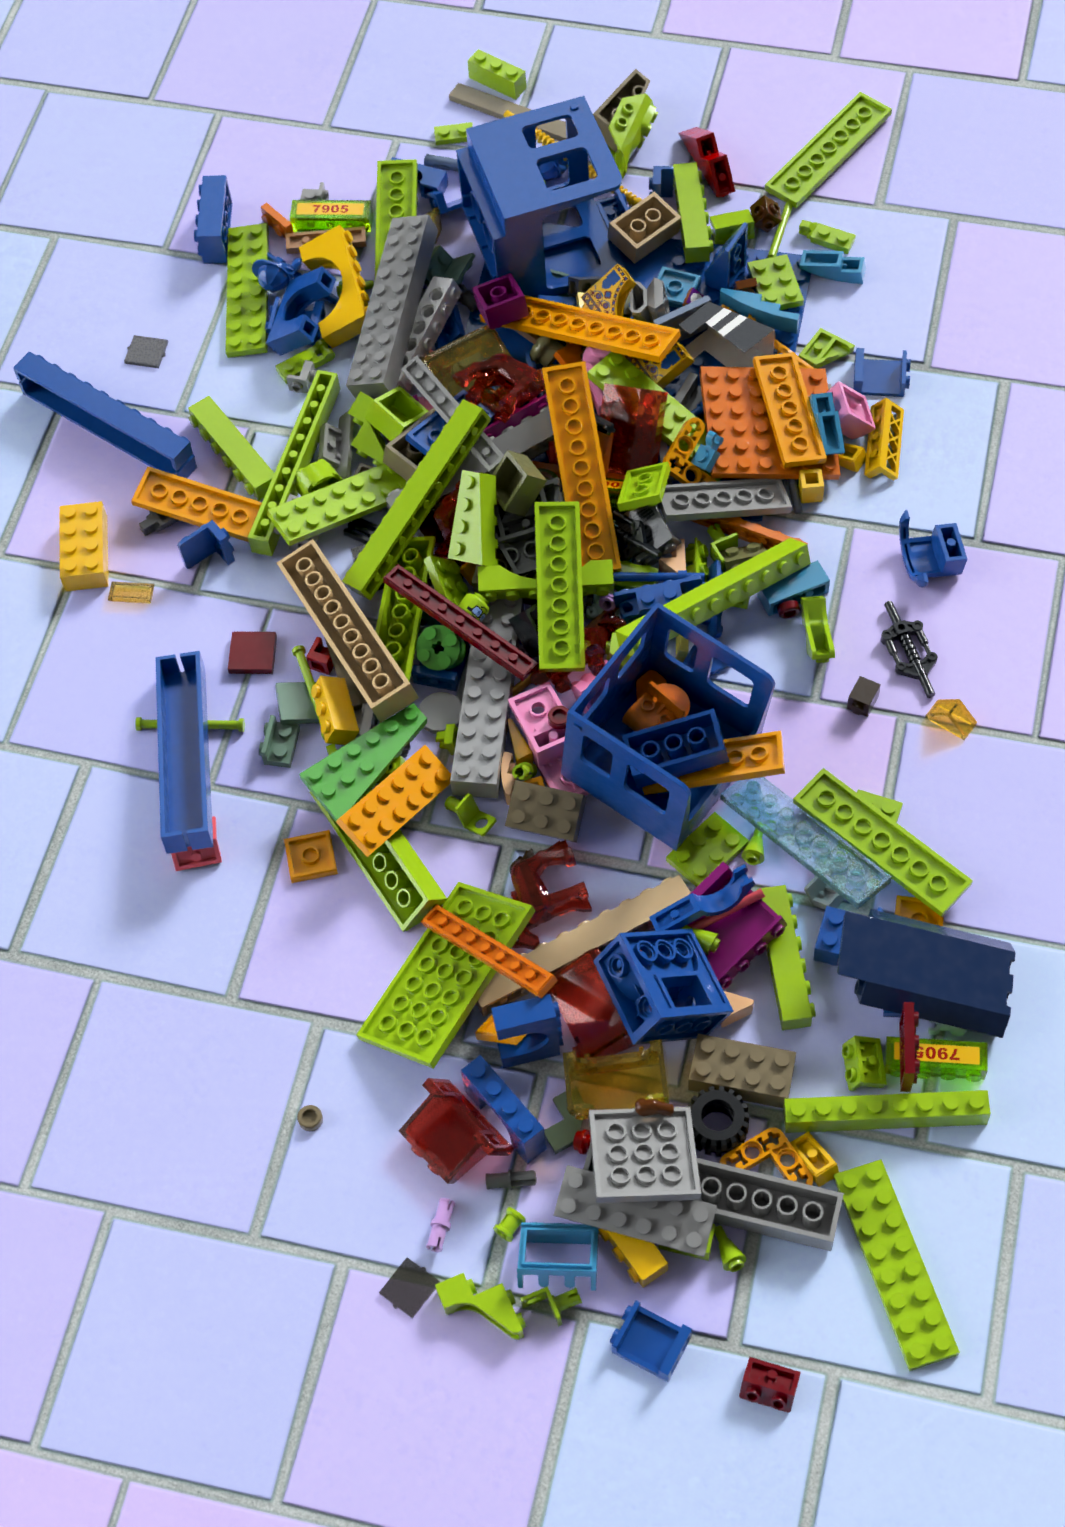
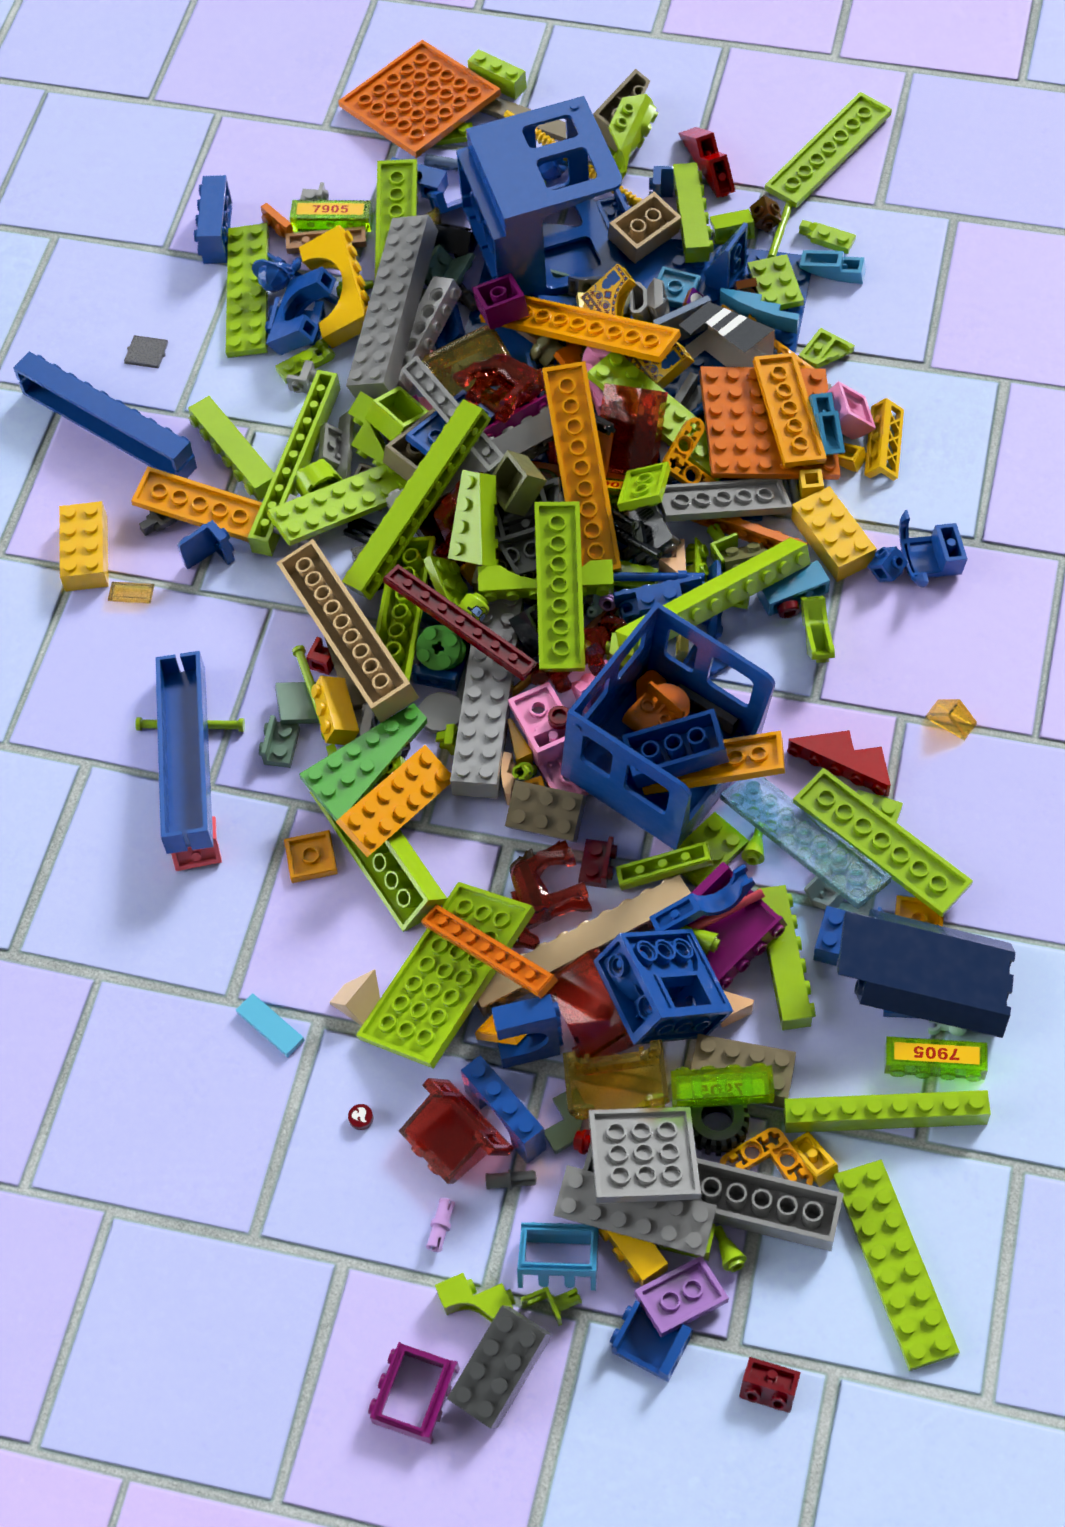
dark red tile [228,631,277,674] -> none
dark tan tile [297,1105,323,1131] -> none
clear smoke piece [379,1257,440,1319] -> none
lime bracket [444,793,497,837] -> none
lime bush [493,1207,526,1242] -> none
reddish brown arm [635,1098,674,1117] -> none
dark azure plate [691,430,724,473] -> none
lime bracket [842,1035,887,1091] -> none
dark brown brick [847,676,881,717] -> none
blue panel [853,348,911,397] -> none
black bar [880,601,938,698] -> none
dark red plate [899,1002,920,1092] -> none
none -> medium azure tile [236,993,305,1058]
none -> tan slope [329,969,380,1026]
none -> orange plate [338,40,501,158]
none -> dark red tile [348,1104,374,1130]
none -> magenta window [368,1342,460,1444]
none -> black slope [434,223,477,258]
none -> dark grey brick [447,1305,553,1429]
none -> dark red bracket [578,836,618,888]
none -> lime brick [616,841,714,891]
none -> medium lavender plate [634,1256,729,1338]
none -> clear neon green brick [670,1063,775,1107]
none -> dark grey tile [678,684,738,736]
none -> red slope [787,730,891,796]
none -> yellow brick [791,486,877,582]
none -> blue brick [867,546,908,582]

